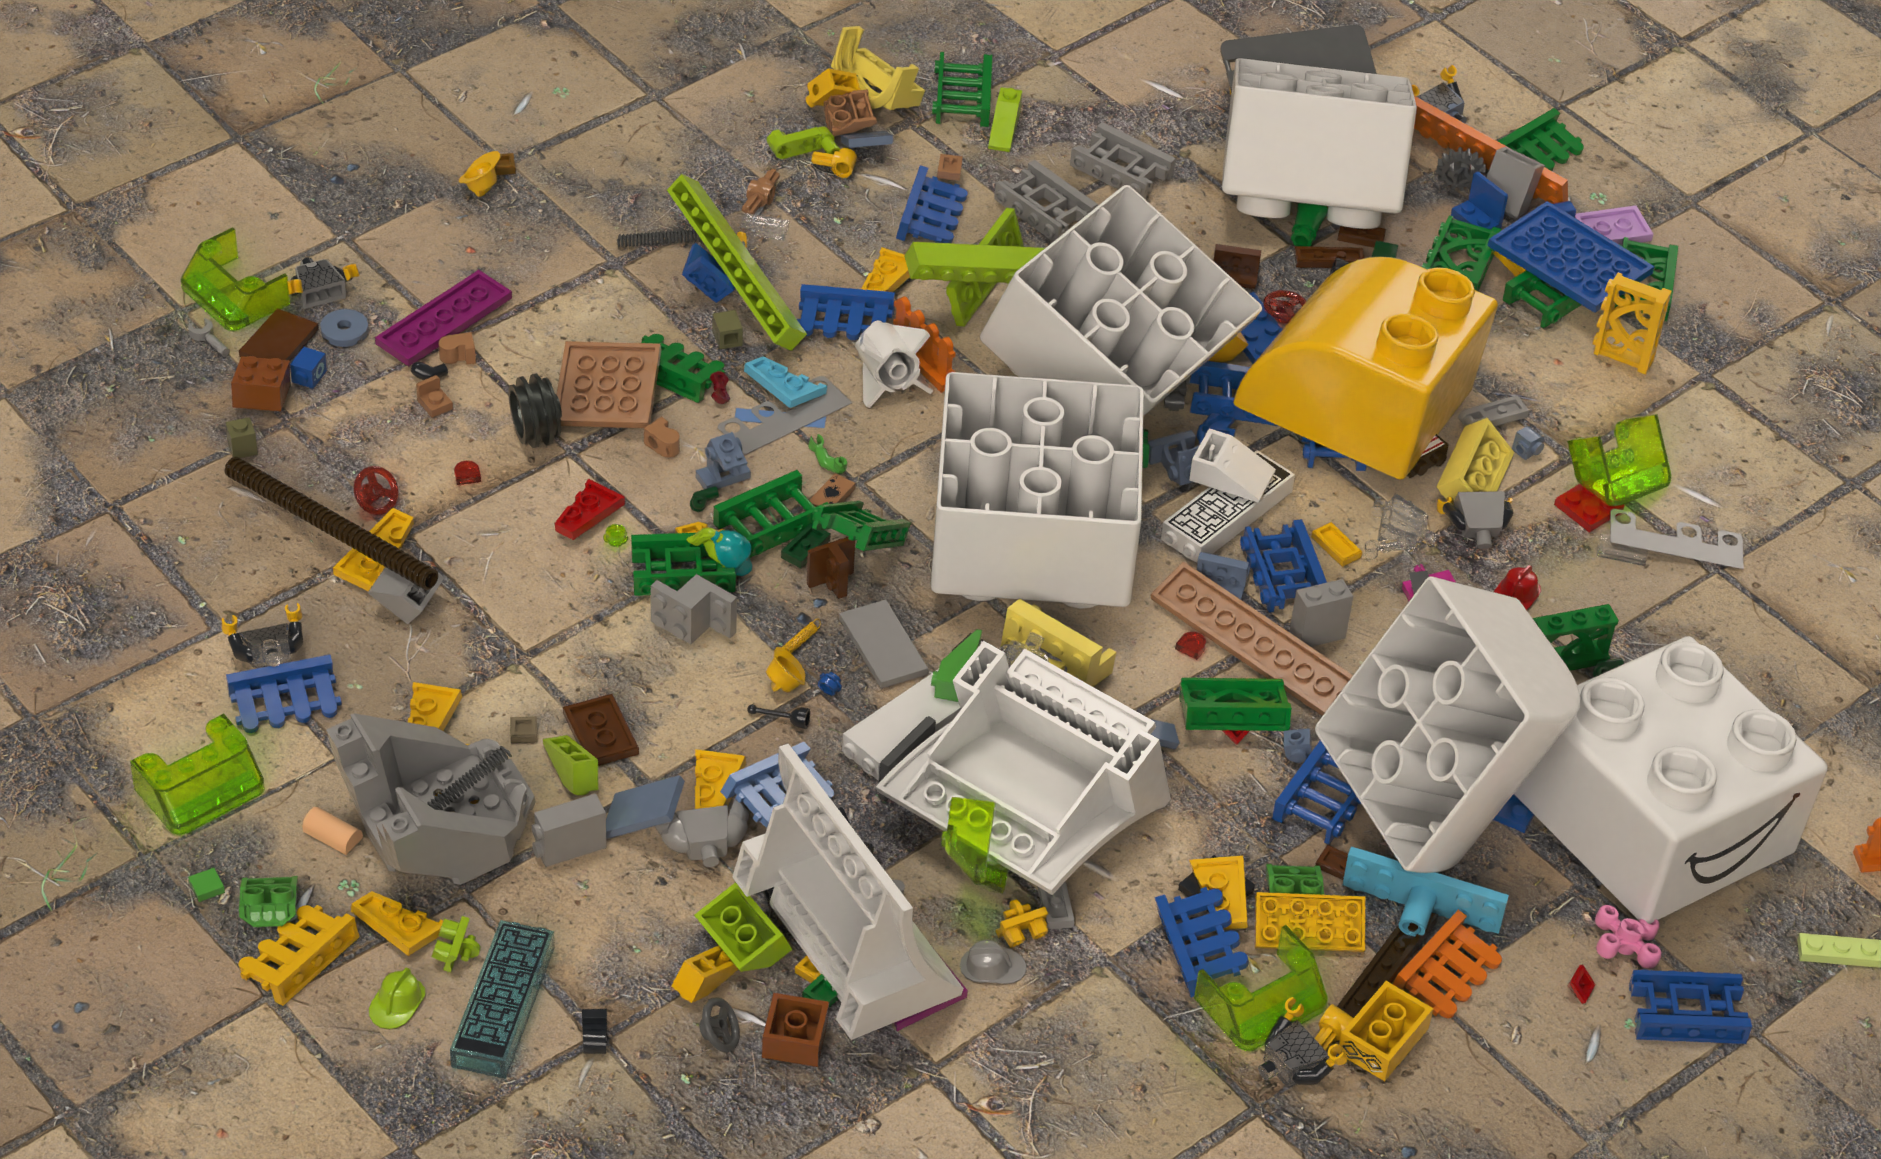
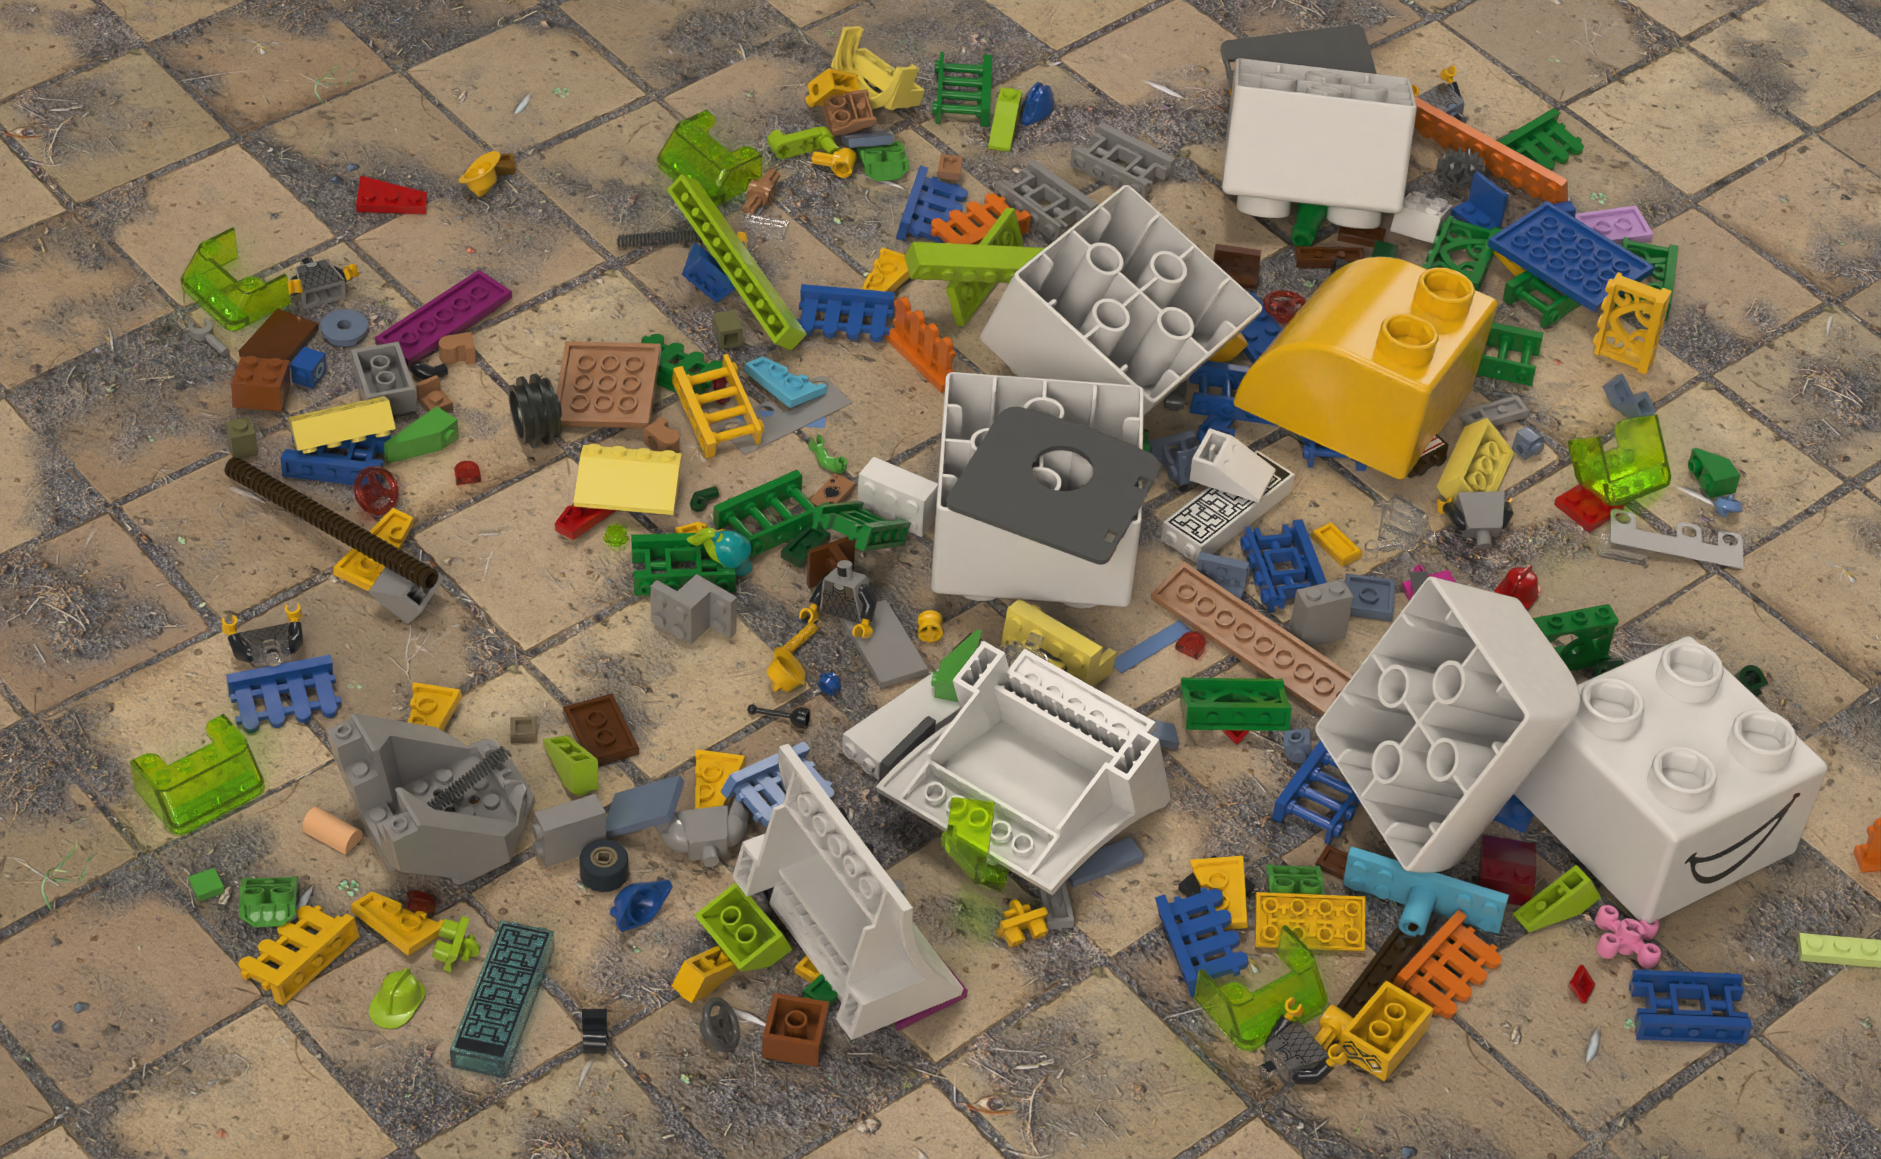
sand blue tile [696,432,751,489] -> none
white brick [855,321,933,408] -> none
light grey piece [960,940,1027,984] -> none
light grey brick [1486,147,1545,218] -> none
none -> blue fence [281,430,392,488]
none -> light yellow slope [288,396,396,454]
none -> light grey brick [351,342,416,415]
none -> red wing [356,175,428,214]
none -> bright green slope [384,406,459,463]
none -> clear red tile [405,890,436,914]
none -> light yellow slope [574,444,682,515]
none -> black wheel [579,839,629,892]
none -> blue hat [610,879,673,932]
none -> clear neon green windscreen [657,109,763,206]
none -> yellow fence [672,354,764,459]
none -> torso [799,560,877,638]
none -> bright green slope [856,141,909,181]
none -> white brick [857,457,938,537]
none -> yellow wheel [917,610,943,642]
none -> orange fence [931,193,1031,245]
none -> dark grey door [946,407,1160,565]
none -> blue hat [1021,82,1054,126]
none -> sand blue tile [1067,837,1144,888]
none -> medium blue sticker [1114,620,1191,673]
none -> sand blue tile [1344,573,1395,621]
none -> white slope [1390,191,1453,243]
none -> green fence [1477,322,1544,386]
none -> dark red slope [1477,835,1537,906]
none -> lime slope [1512,865,1601,933]
none -> sand blue slope [1602,374,1657,423]
none -> green slope [1688,448,1741,498]
none -> medium blue hat [1713,494,1743,518]
none -> dark green plate [1734,665,1768,697]

